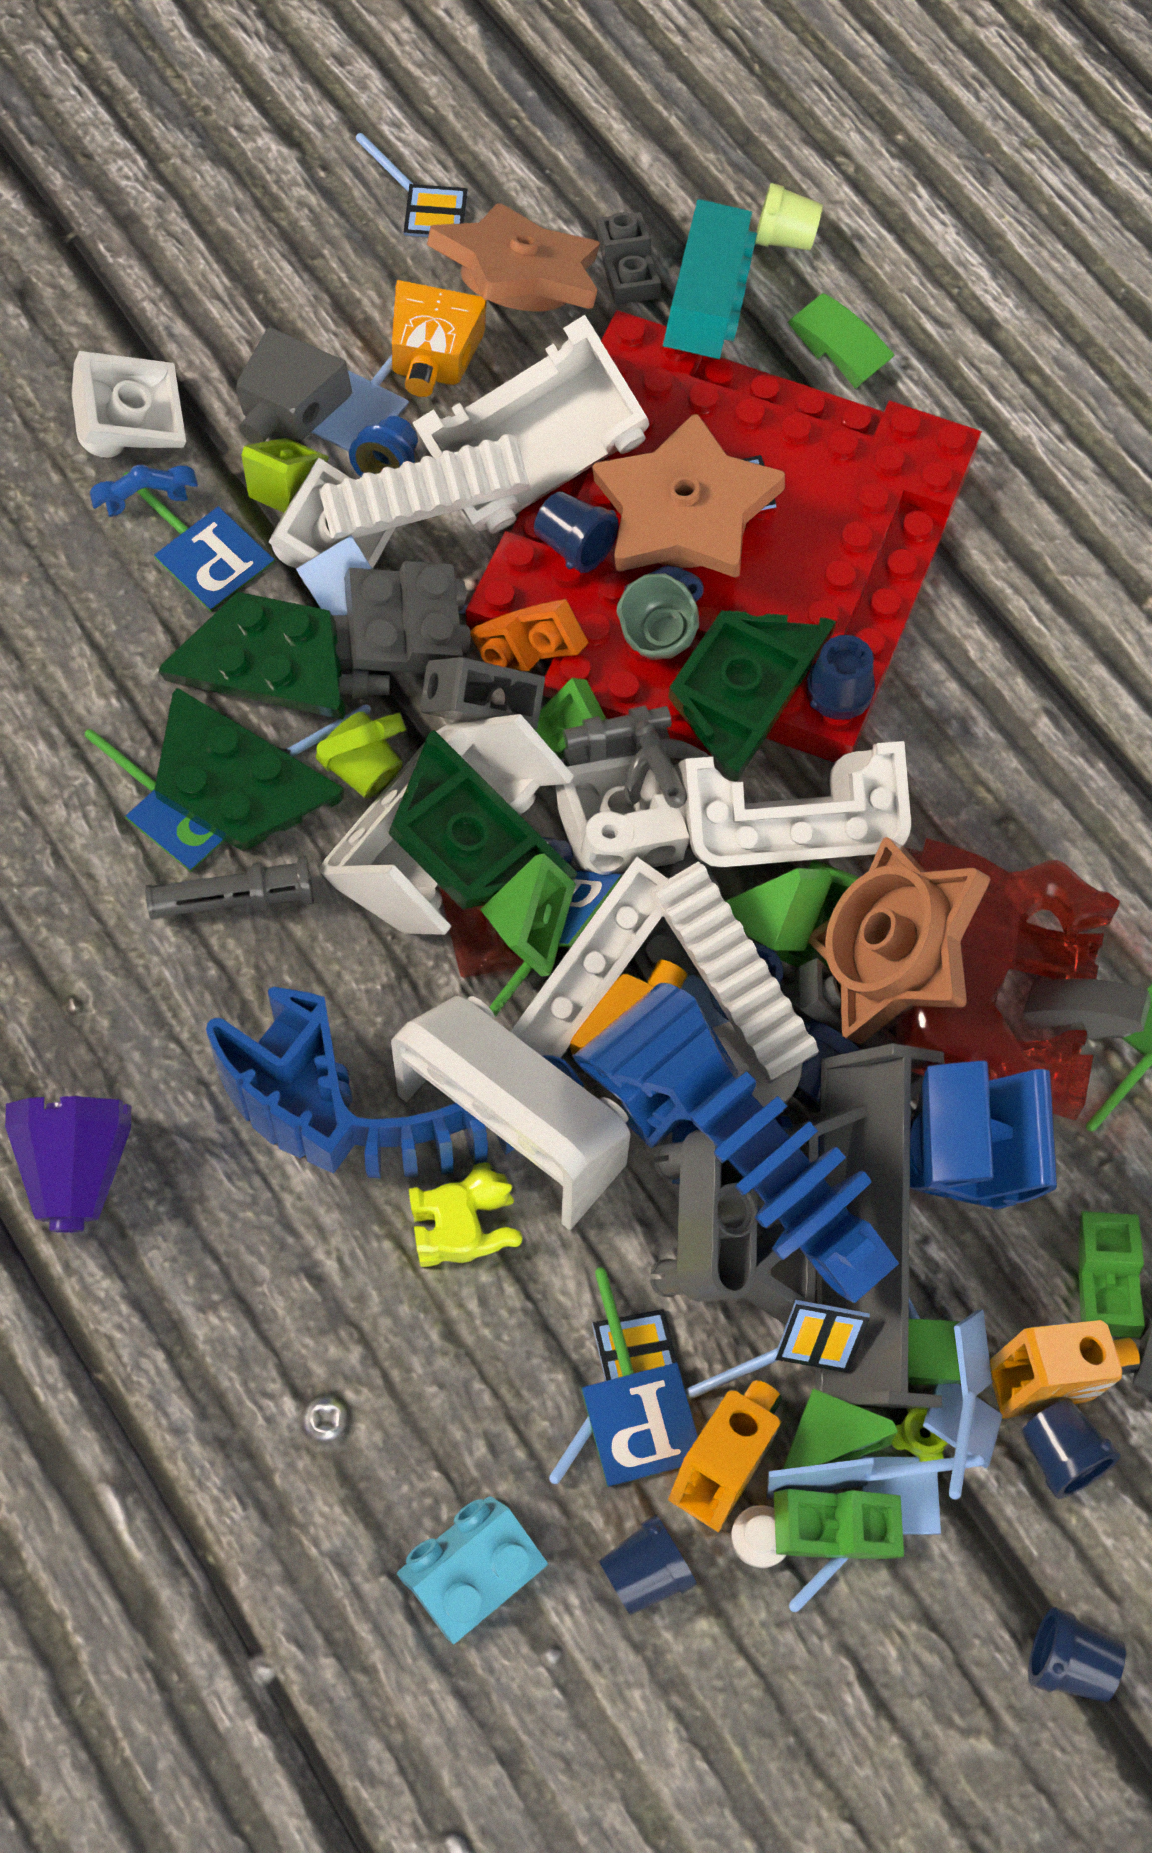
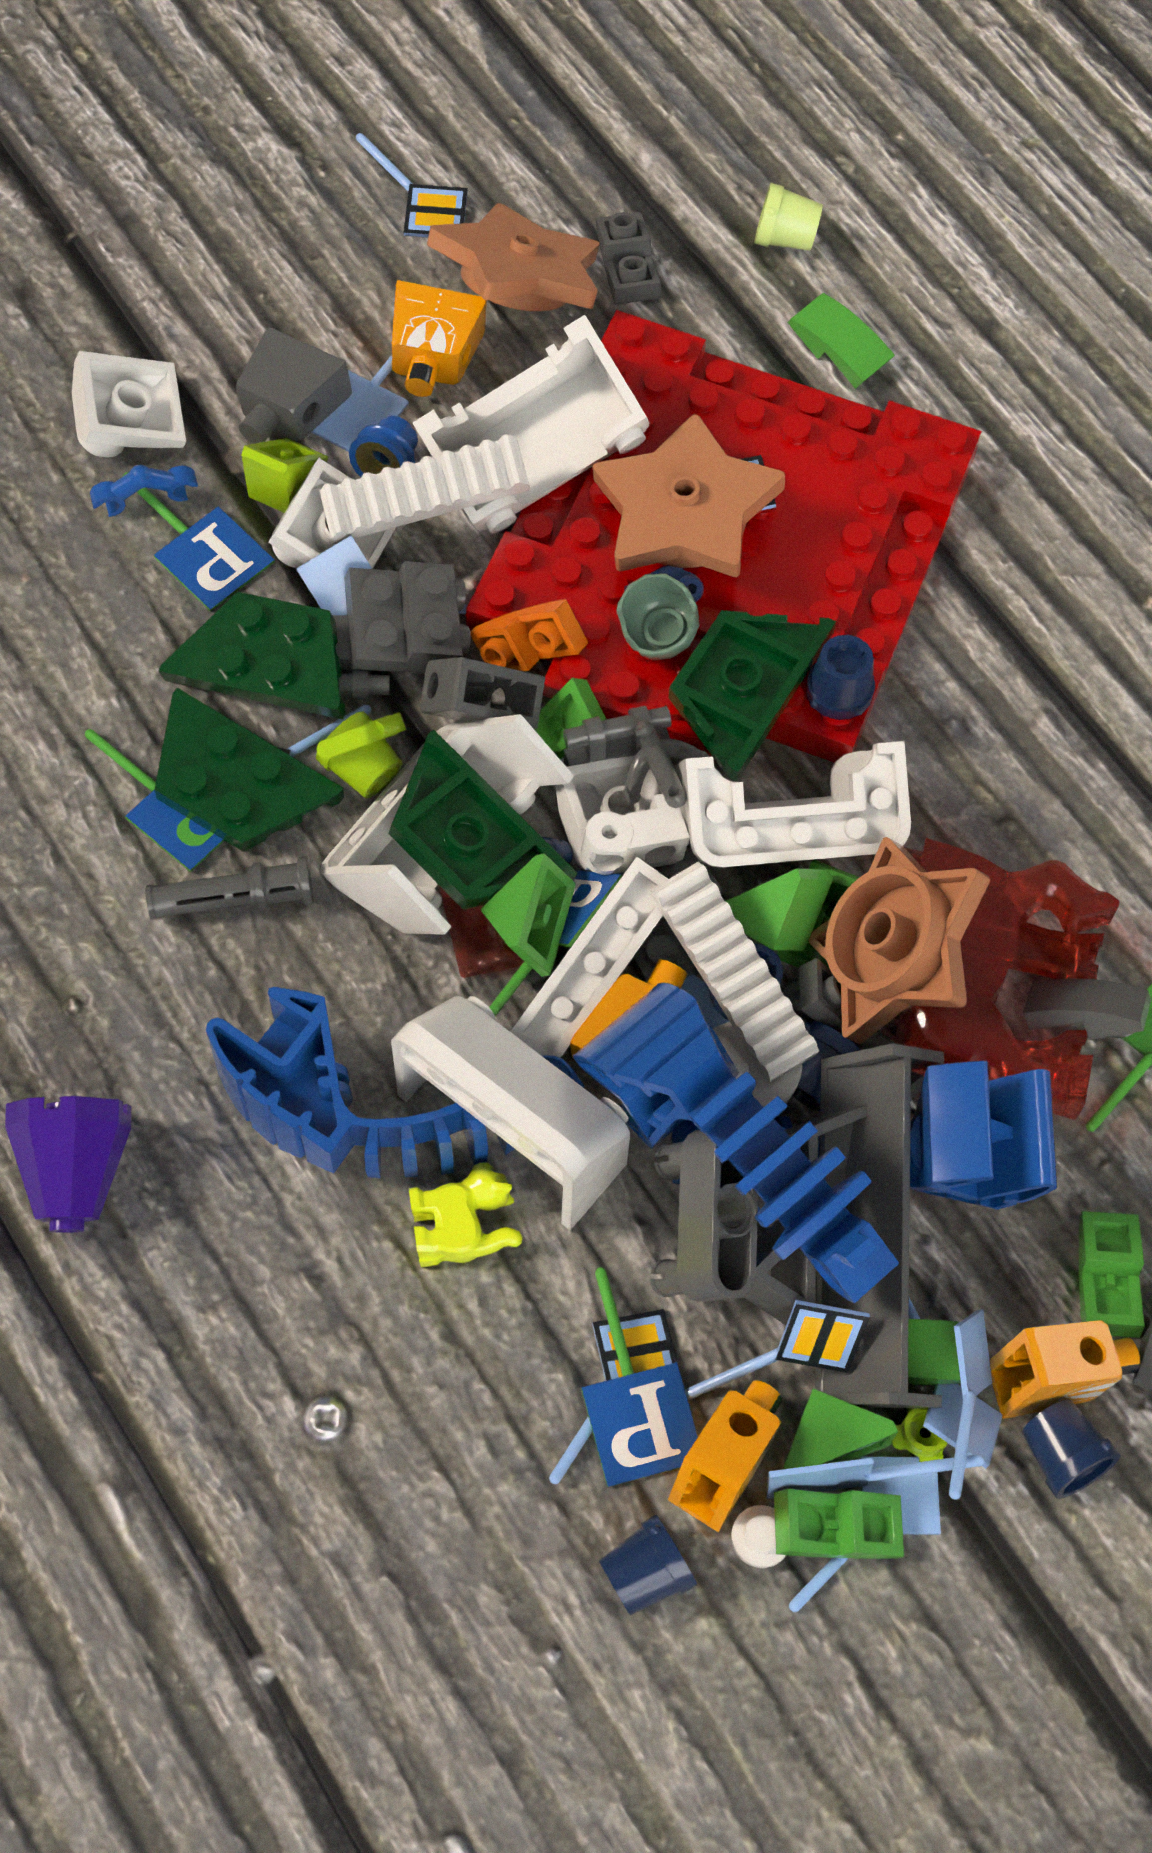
medium azure bracket [397,1496,548,1645] -> none
dark blue piece [534,492,619,573] -> none
teal brick [663,199,757,359] -> none
dark blue piece [1028,1607,1126,1702] -> none

